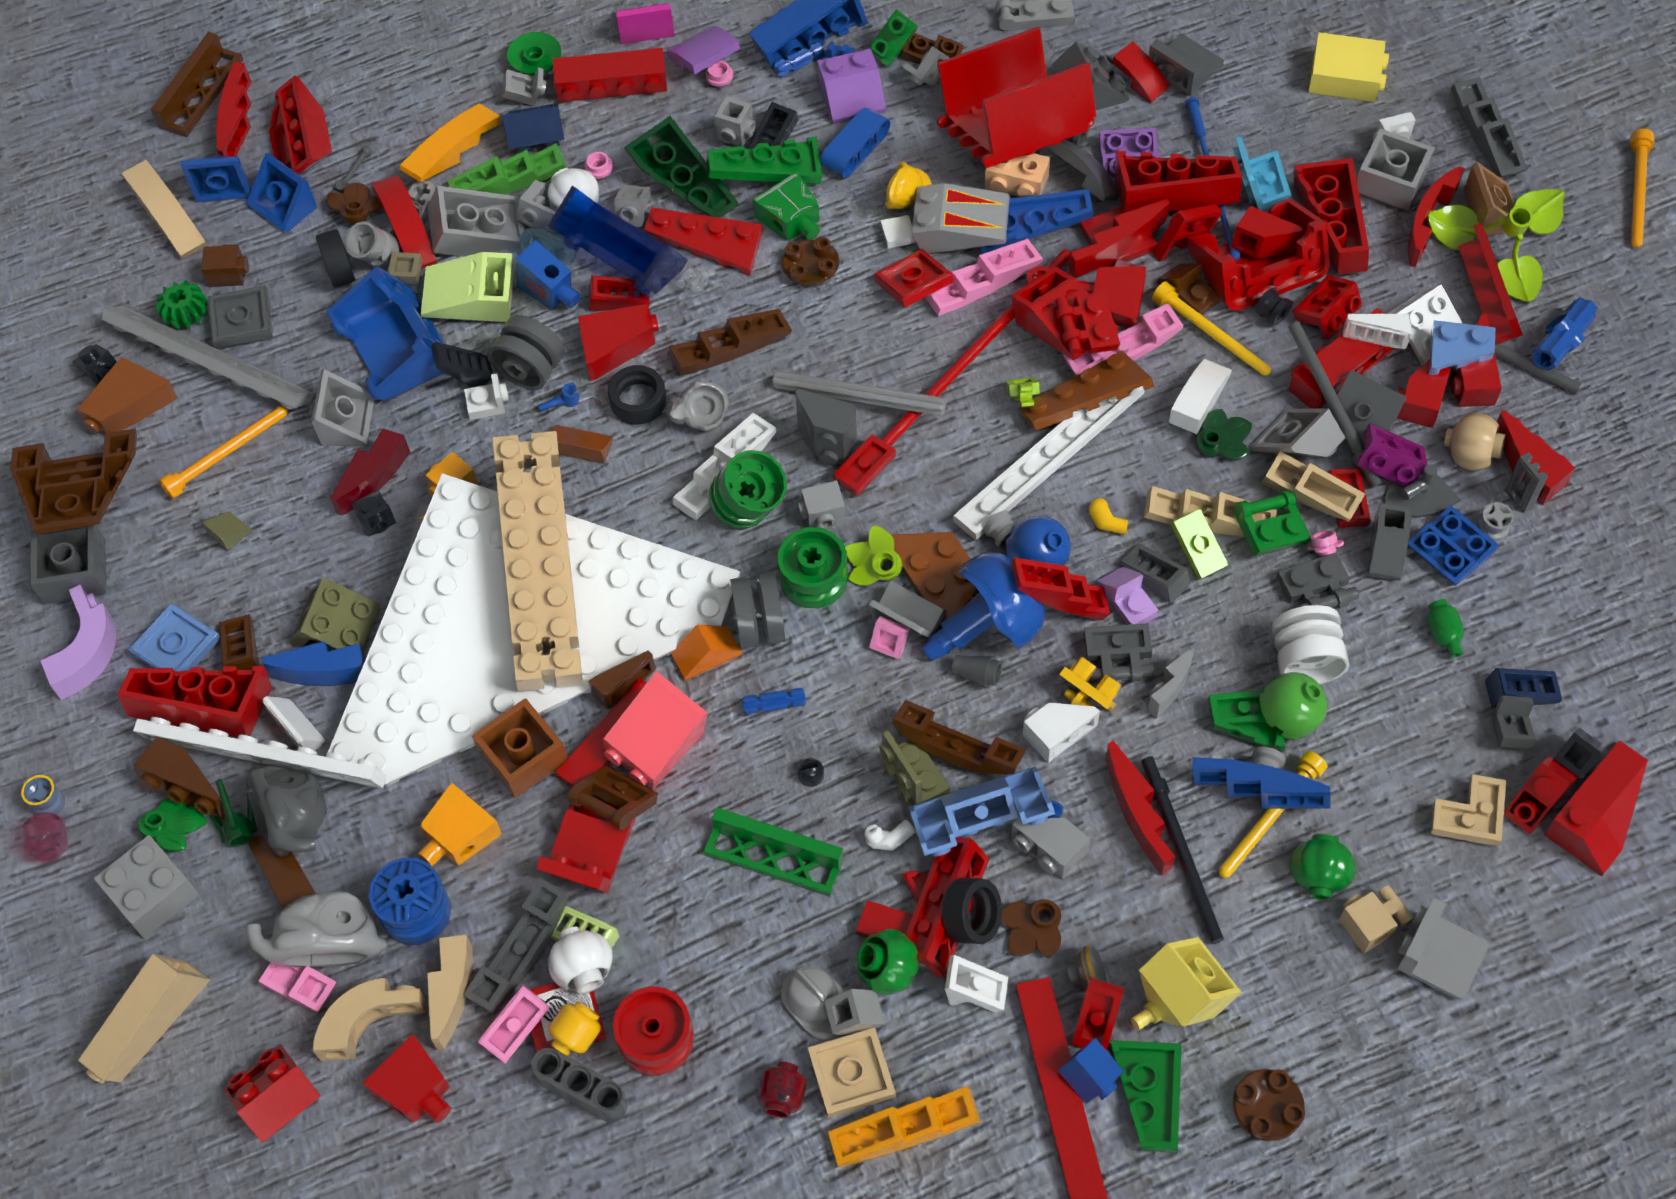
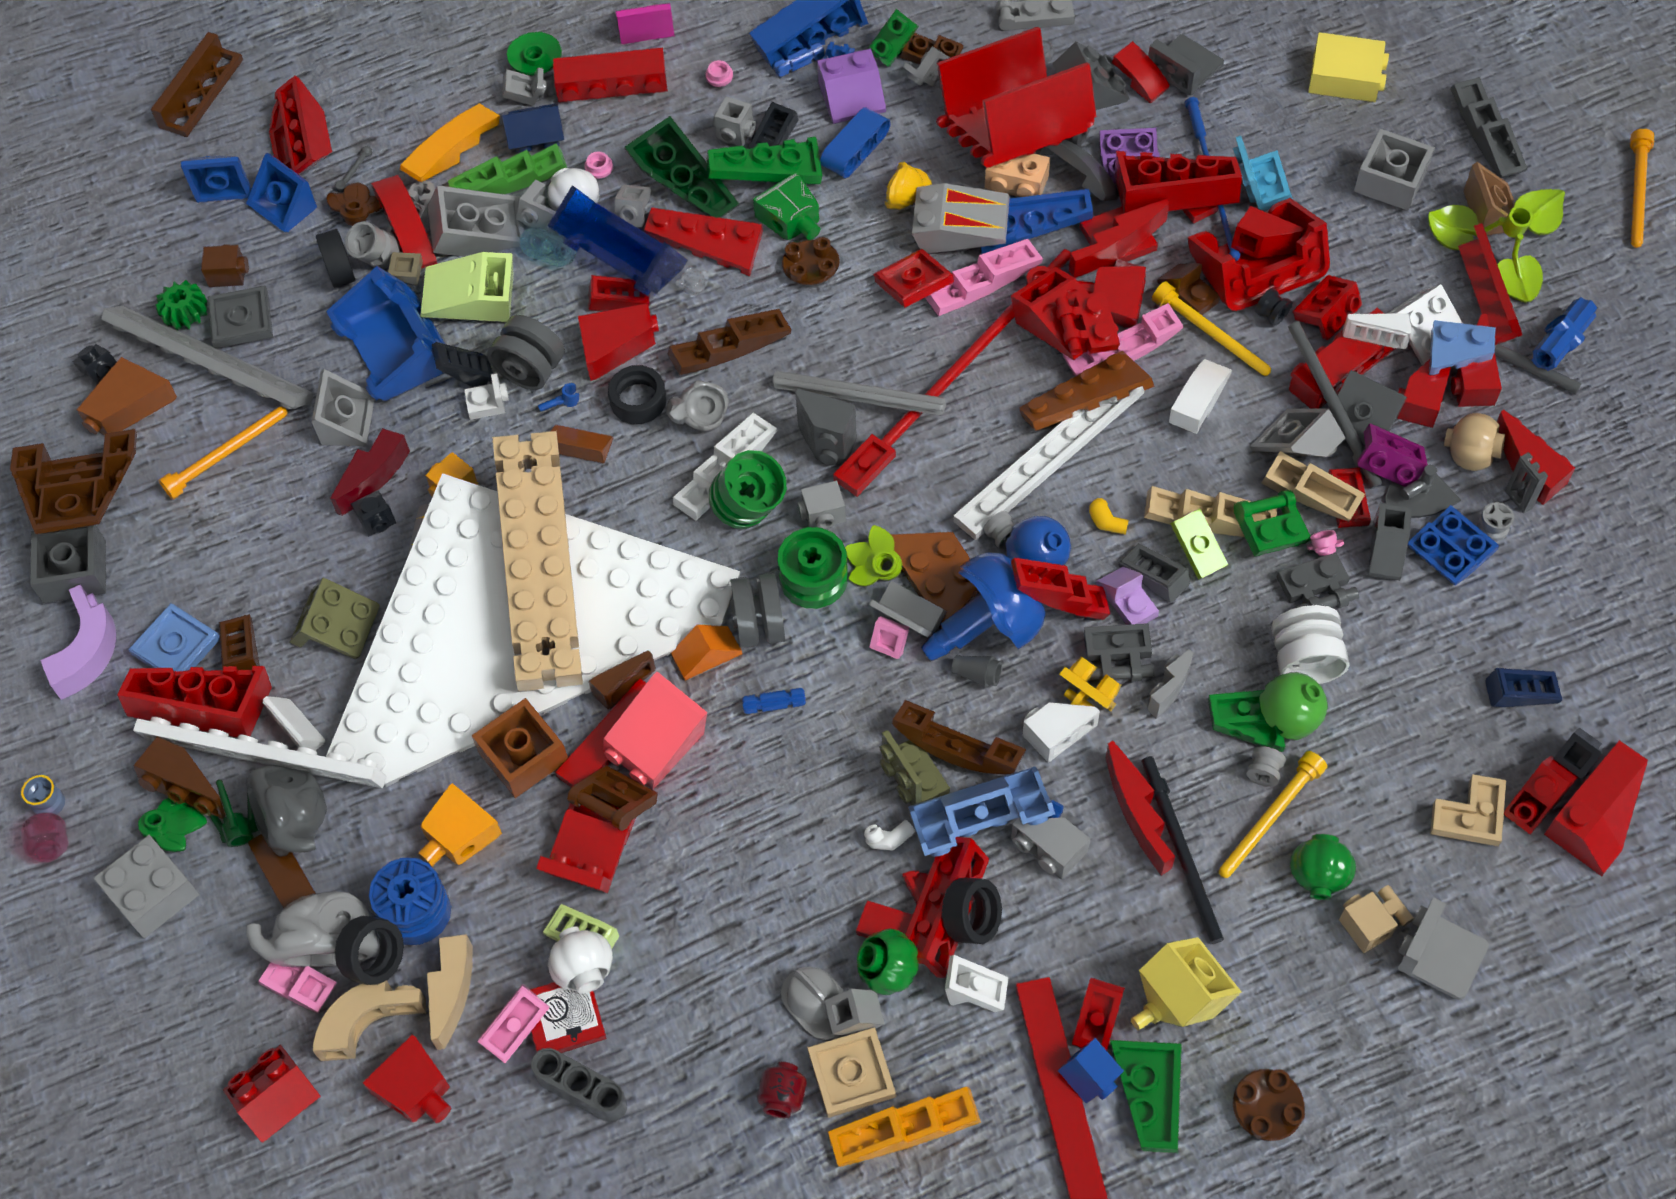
tan slope [78,954,210,1083] -> none
tan slope [121,160,207,259] -> none
olive slope [203,512,251,551] -> none
red slope [216,61,252,156] -> none
blue slope [262,641,366,686] -> none
dark grey slope [463,878,569,1013] -> none
blue torso [516,240,581,309] -> none
yellow head [548,1001,601,1056] -> none
red wheel [612,986,695,1076] -> none
medium lavender slope [666,26,740,74] -> none
green fence [704,807,844,897] -> none
black hinge [798,758,824,787] -> none
white tile [881,215,916,249] -> none
reddish brown plate [1001,899,1062,958] -> none
lime plate [1005,377,1040,407] -> none
dark grey piece [1067,943,1107,990] -> none
red wing [1153,204,1223,262] -> none
blue slope [1192,757,1331,809] -> none
dark green plate [1196,409,1252,460] -> none
red wedge [1293,158,1369,275] -> none
white bracket [1373,112,1416,140] -> none
red slope [1408,166,1465,268] -> none
green plant [1426,599,1464,658] -> none
dark grey bracket [1492,696,1536,749] -> none
none -> black tyre [334,916,404,985]

